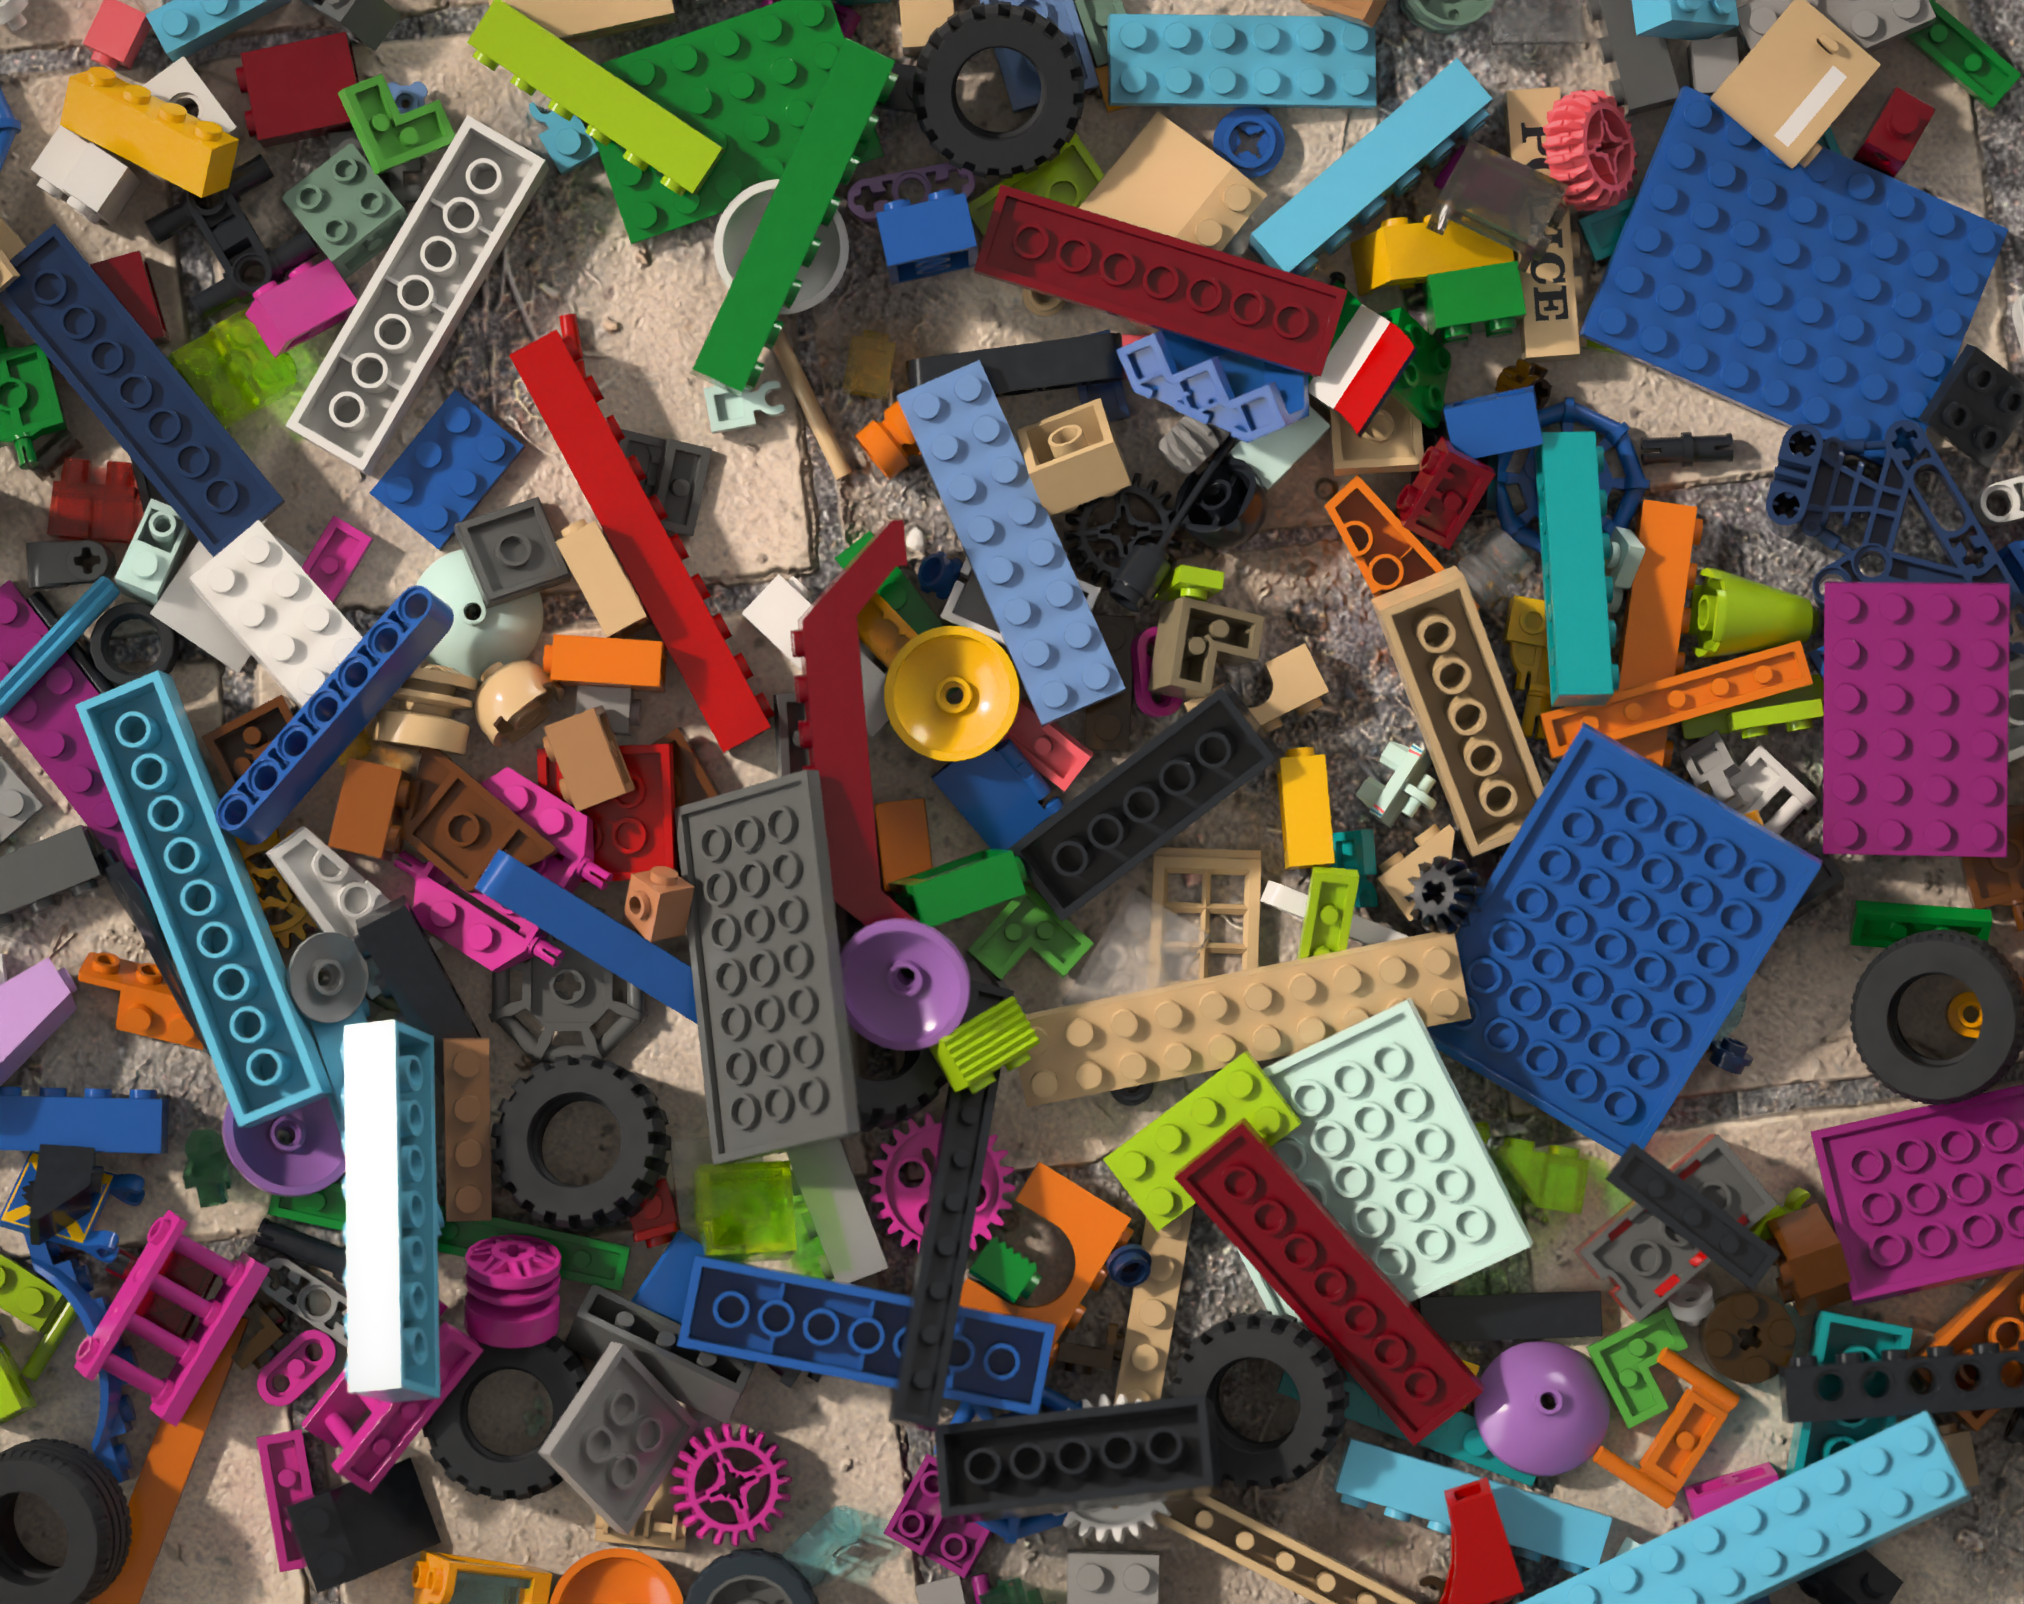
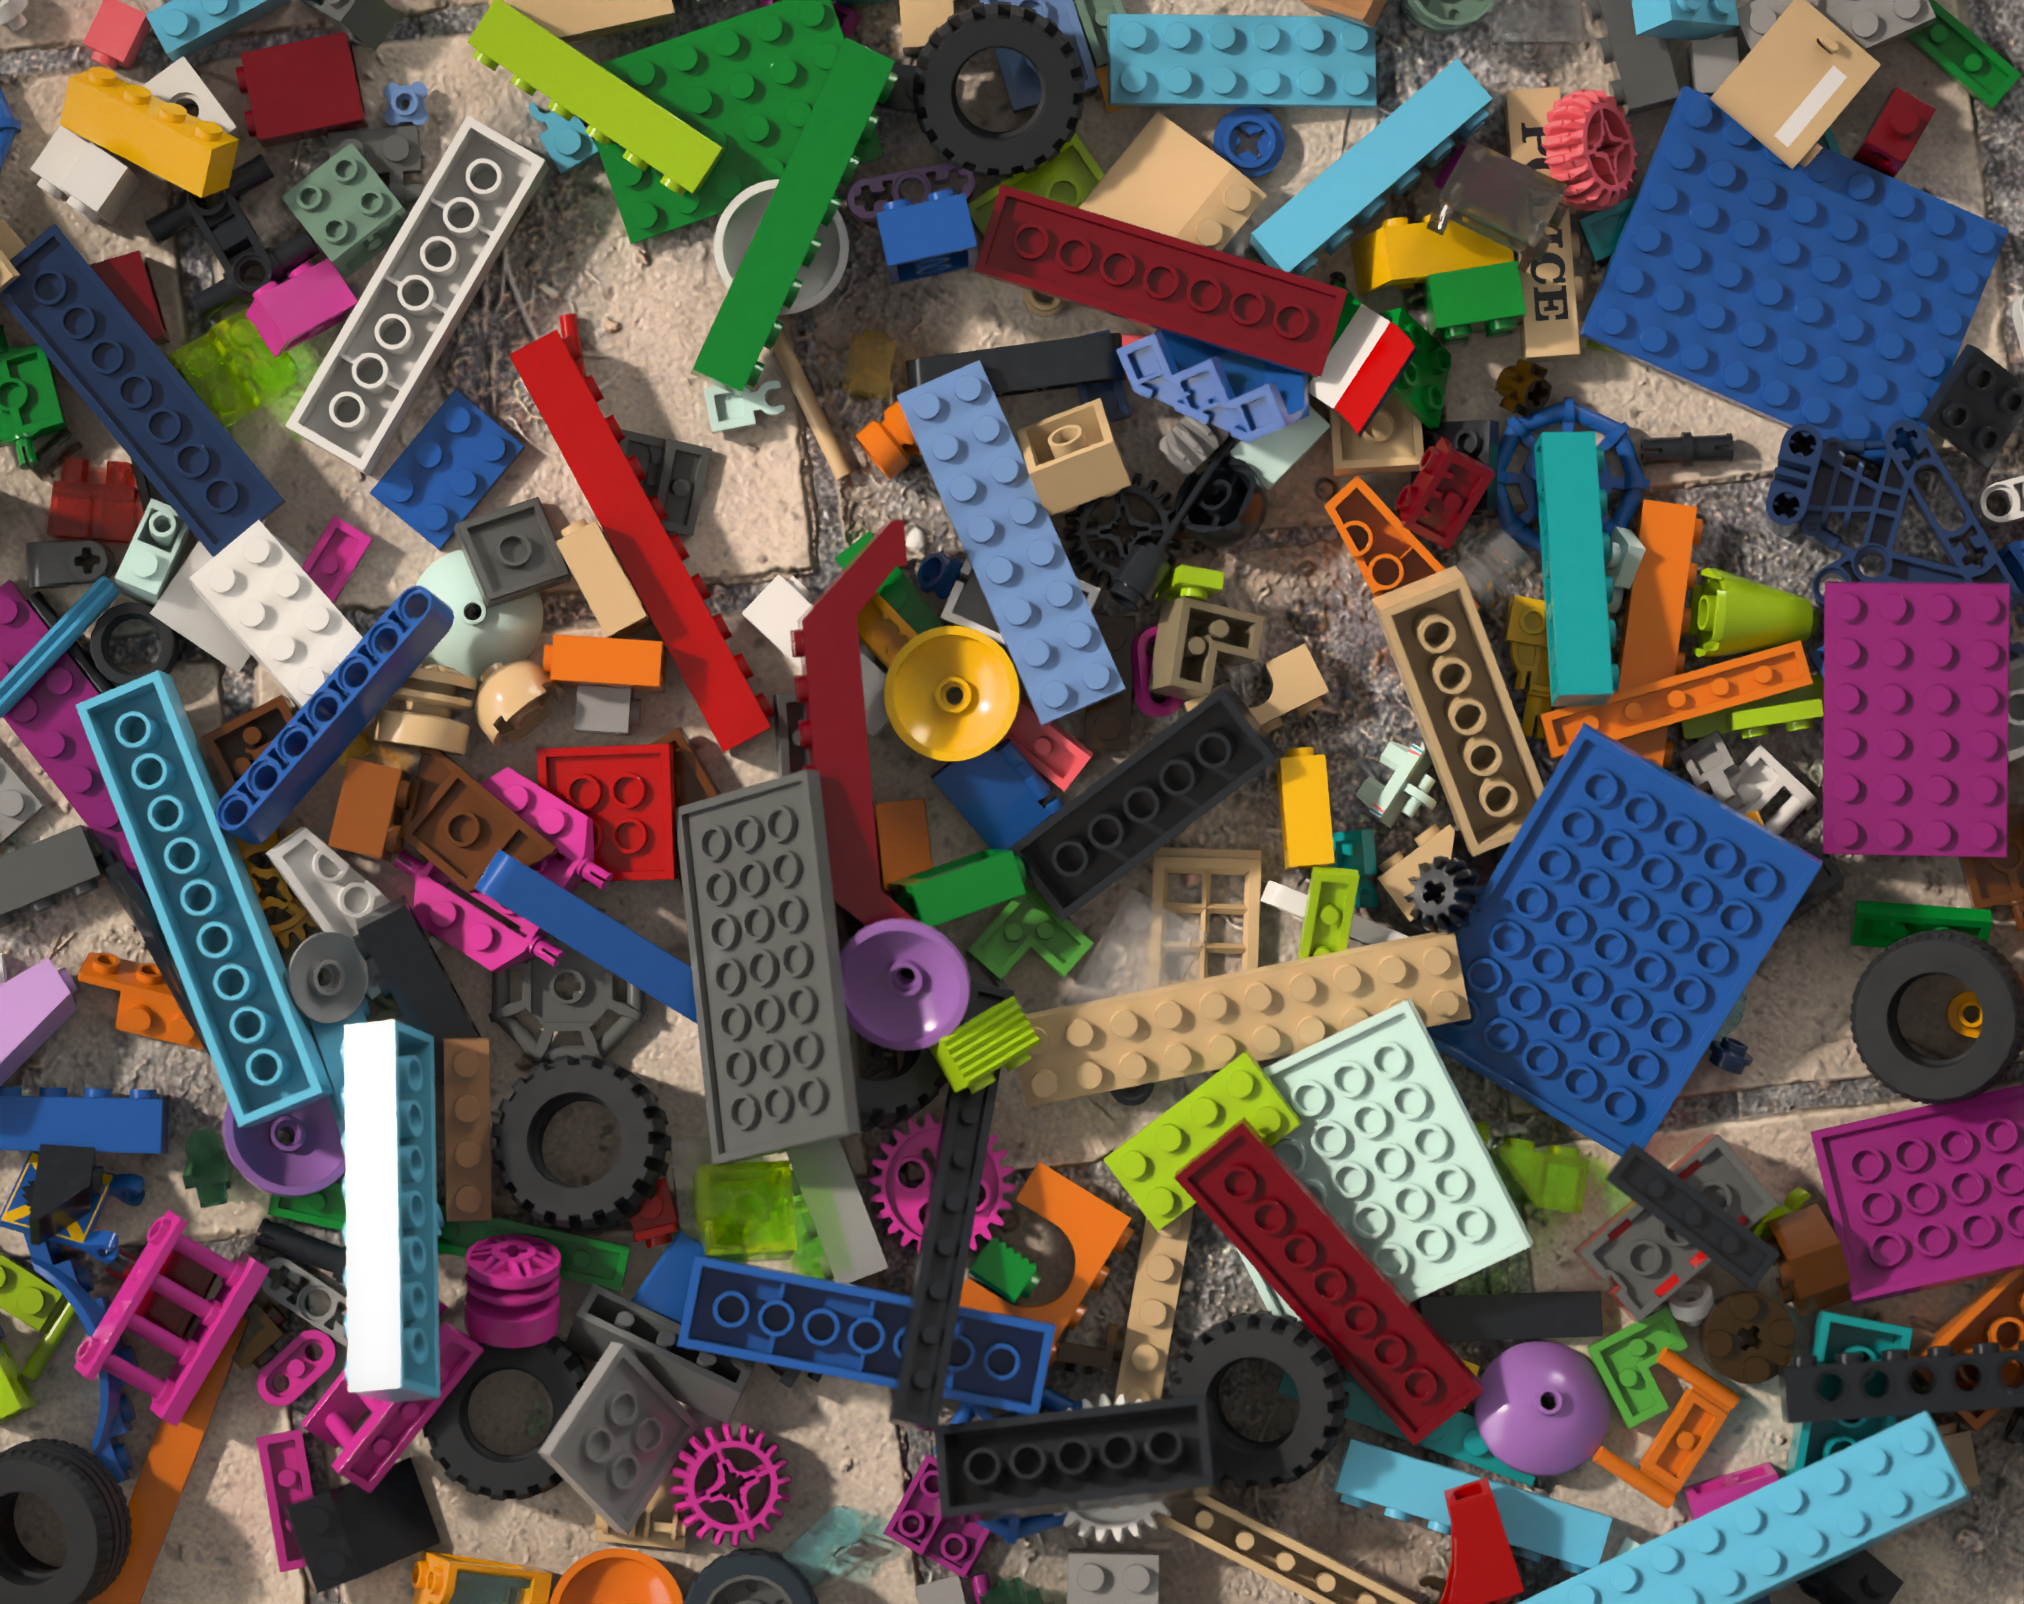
bright green plate [338,74,455,176] -> none
medium nougat brick [543,705,635,812] -> none
nougat brick [622,866,695,942] -> none
dark blue plate [1106,1244,1152,1287] -> none
blue panel [1444,385,1543,459] -> none

